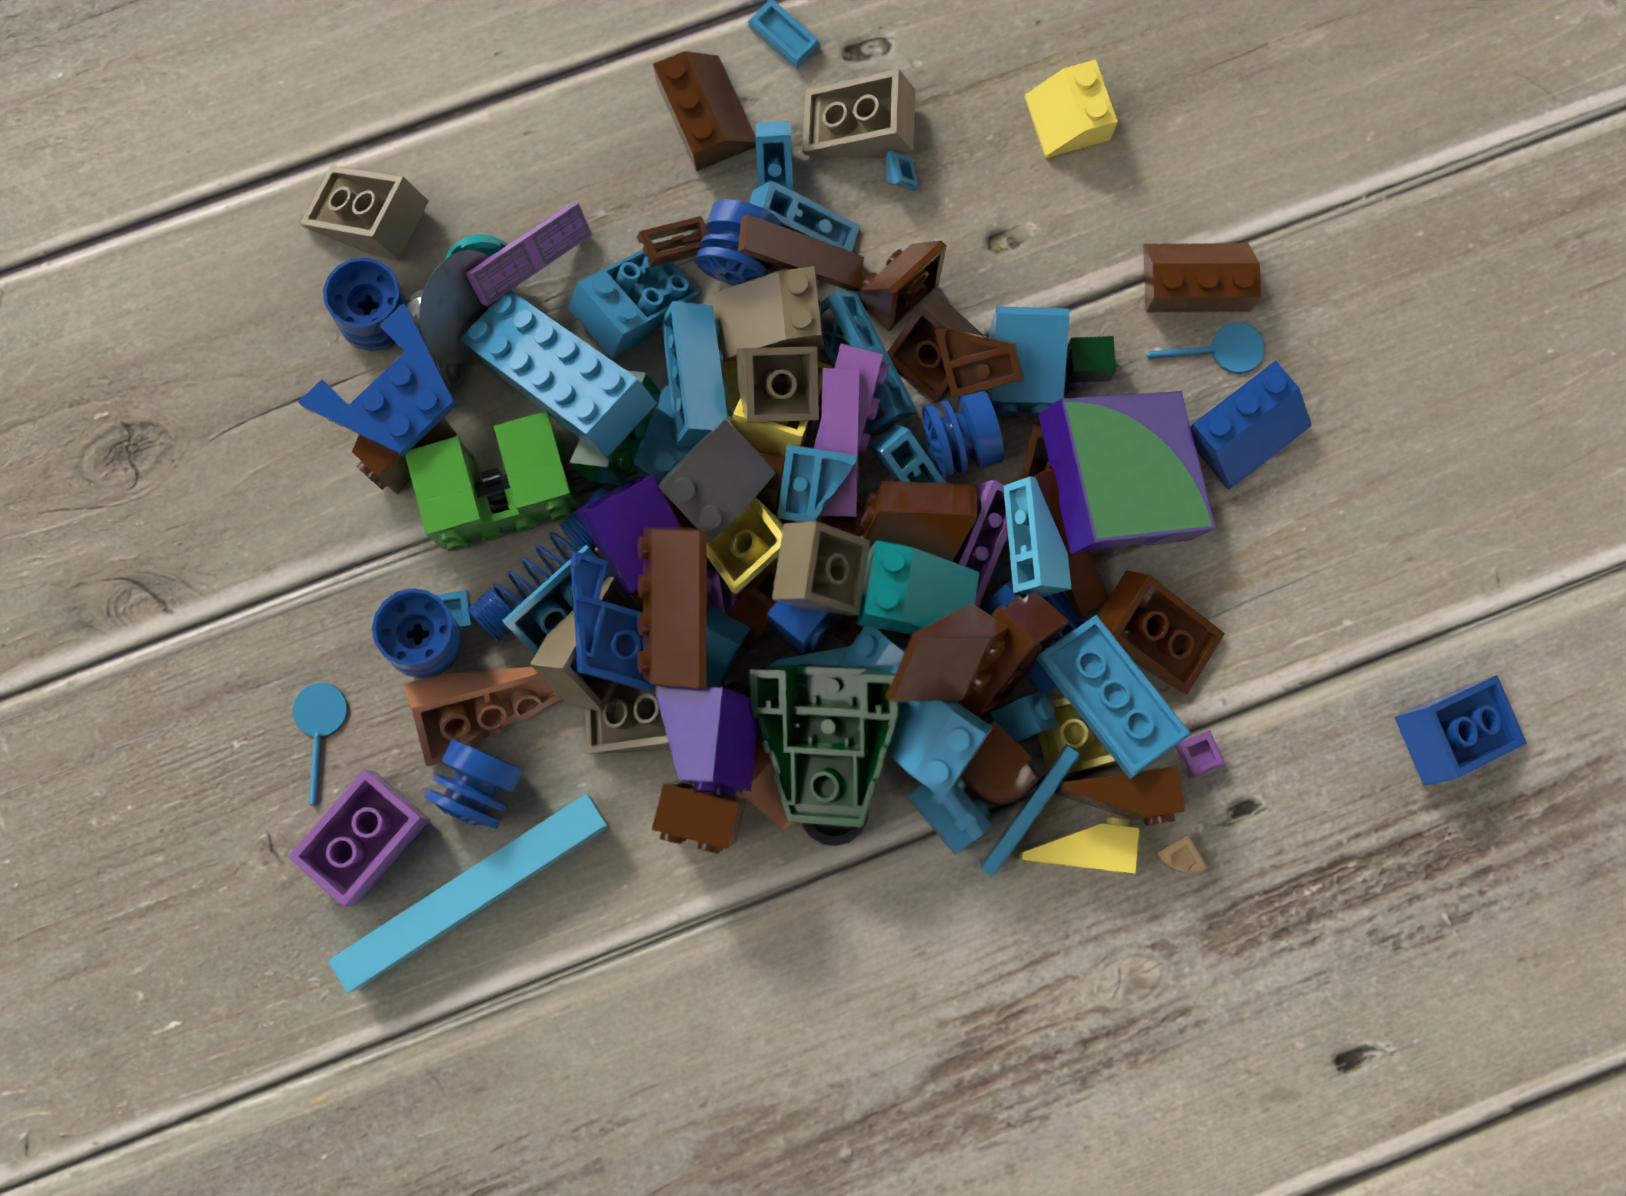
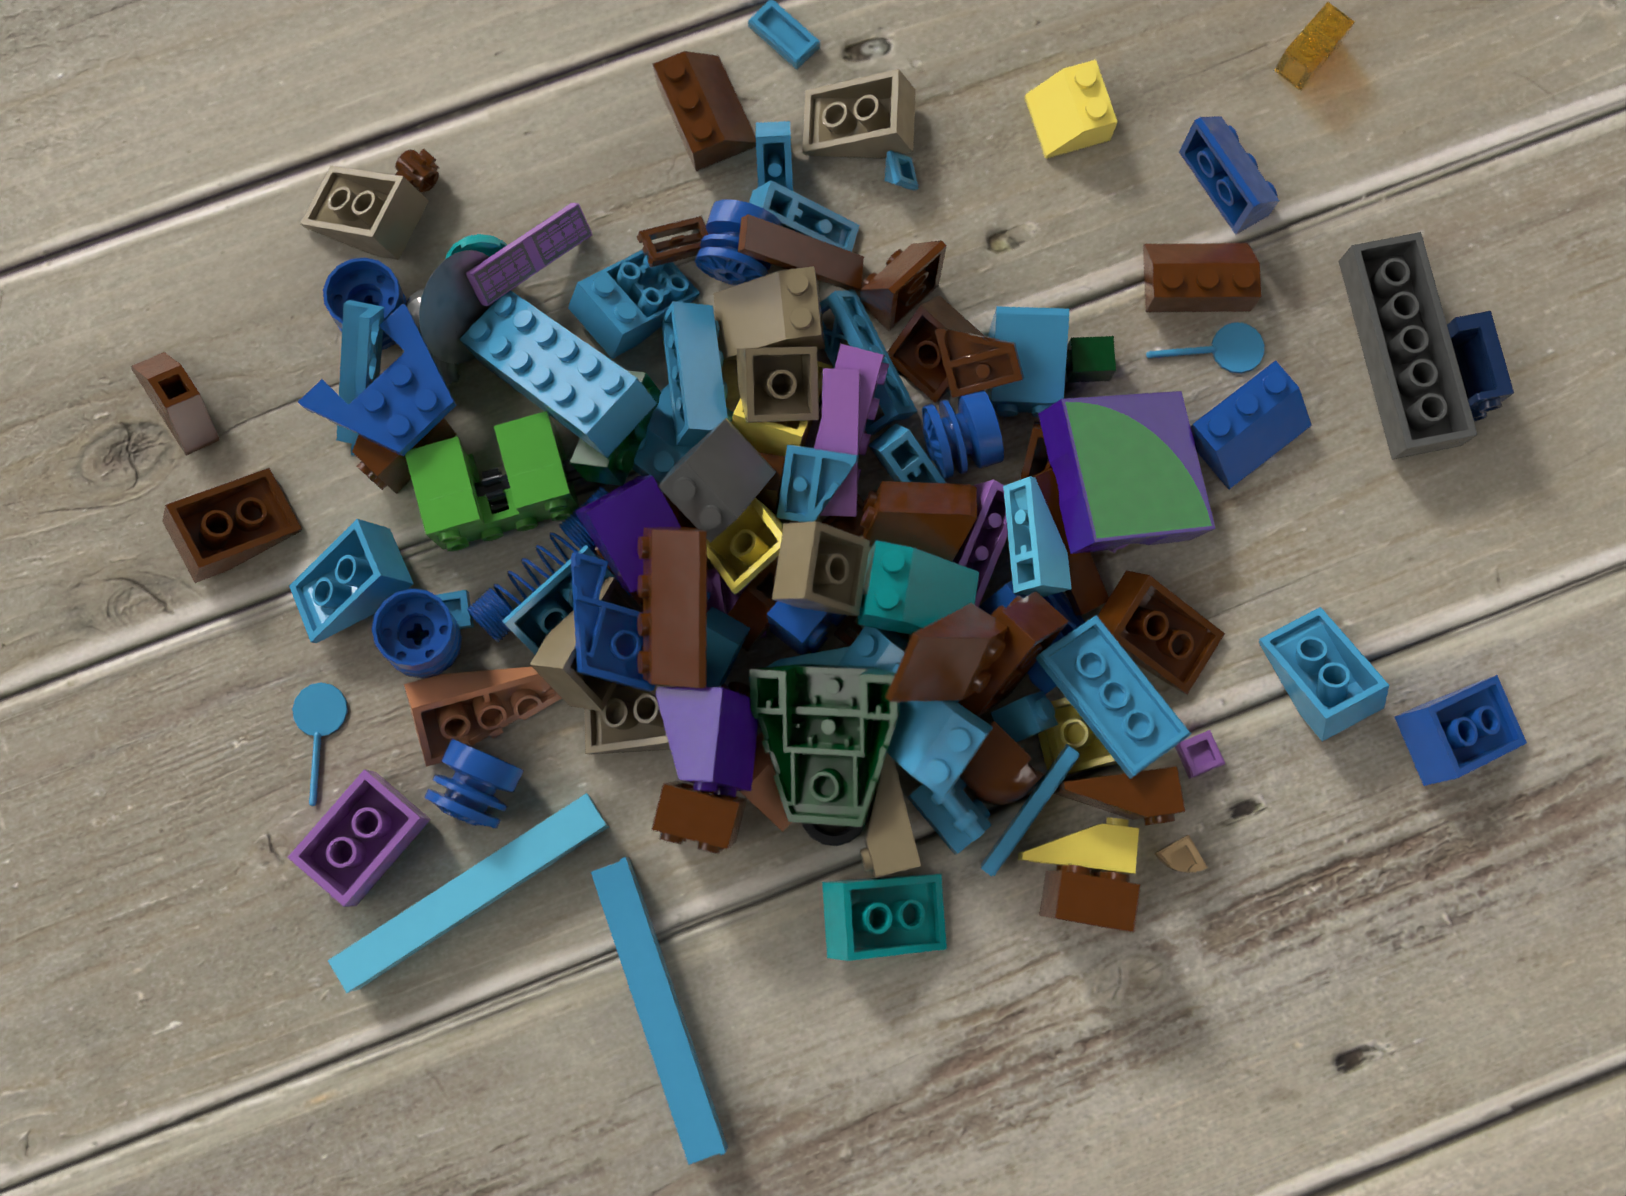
none -> reddish brown slope [131,352,219,456]
none -> reddish brown slope [162,468,302,583]
none -> dark azure slope [289,519,414,643]
none -> dark azure fence [336,300,384,456]
none -> reddish brown gear [395,149,439,192]
none -> dark azure tile [591,857,728,1165]
none -> teal slope [822,874,947,961]
none -> dark tan slope [860,754,921,877]
none -> reddish brown brick [1039,864,1140,932]
none -> blue slope [1179,116,1280,235]
none -> dark azure slope [1259,607,1389,741]
none -> clear yellow brick [1274,2,1355,91]
none -> dark grey brick [1338,232,1478,460]
none -> dark blue panel [1447,311,1514,422]

